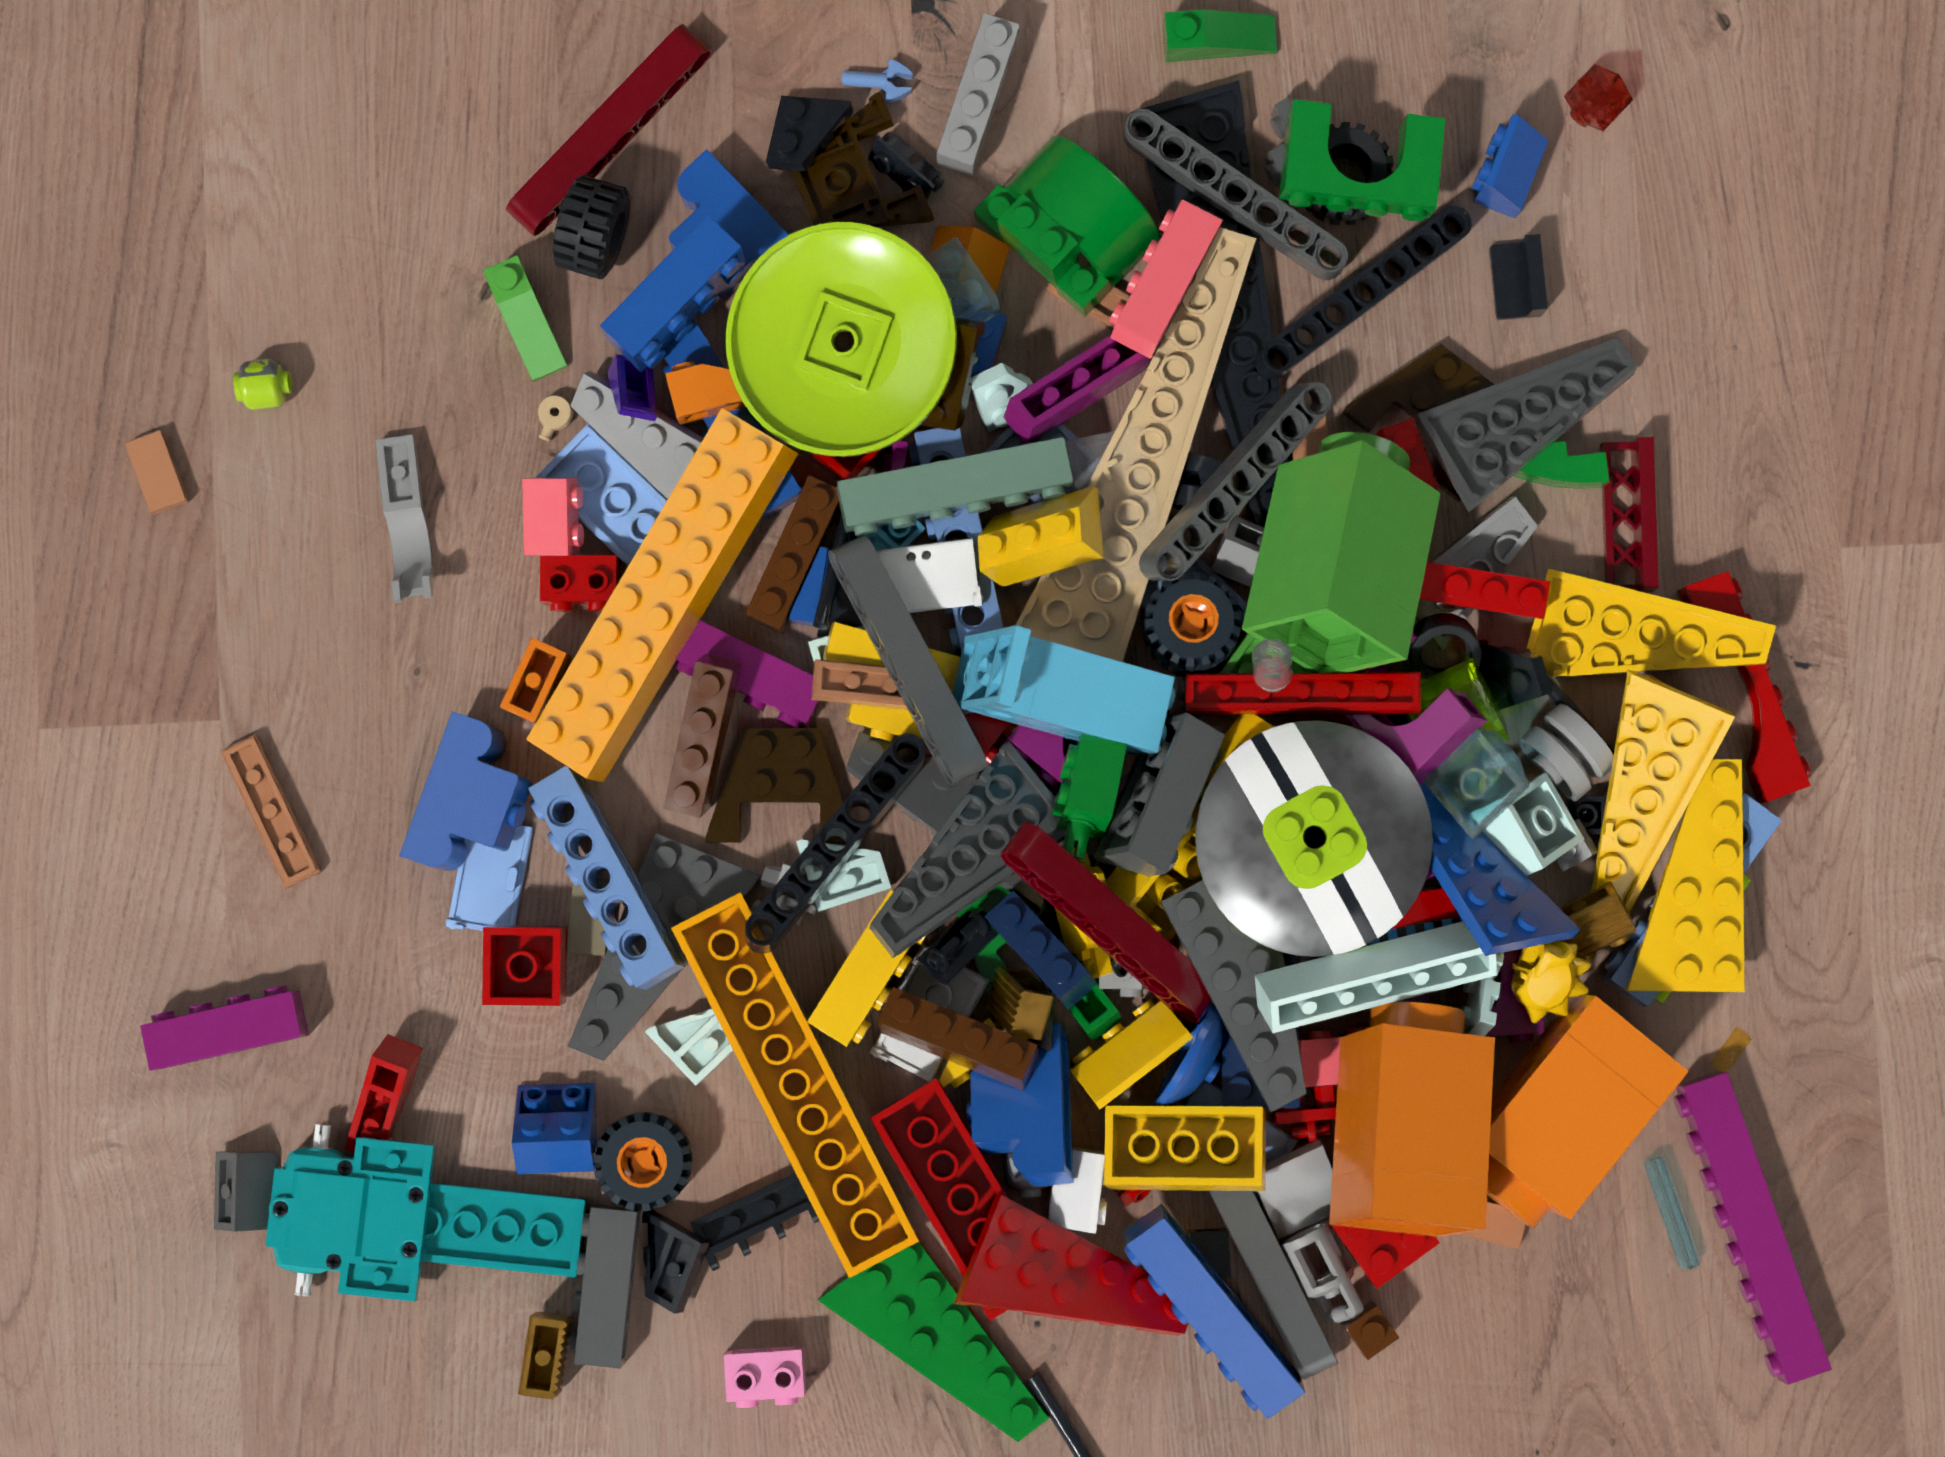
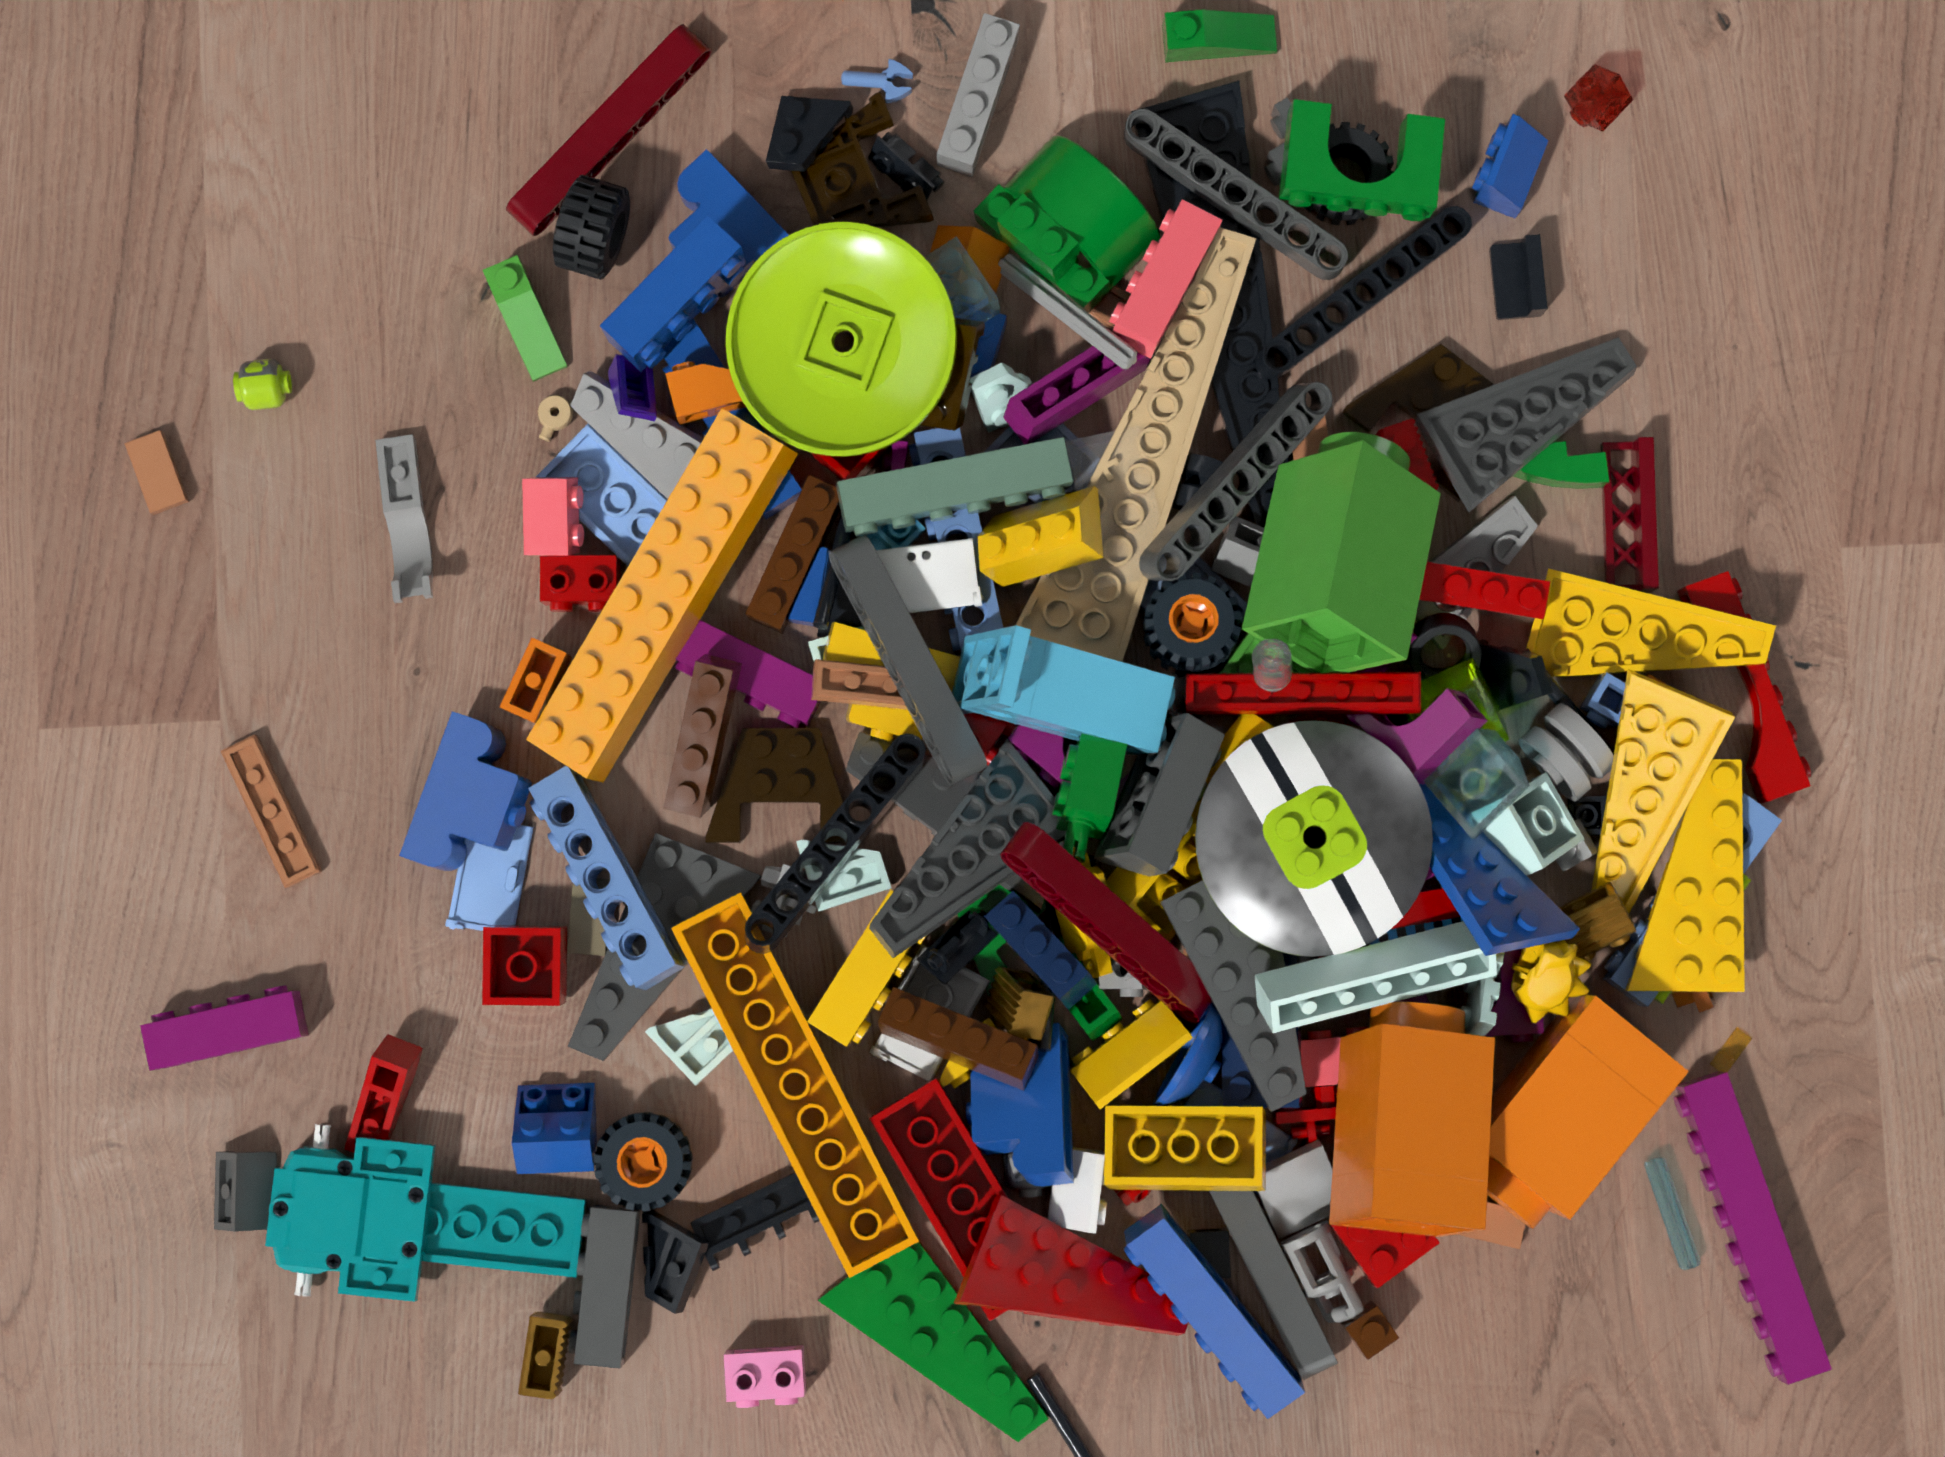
none -> light grey axle [998,254,1138,369]
none -> medium blue brick [1580,672,1625,729]
none -> dark orange tile [1671,991,1716,1013]

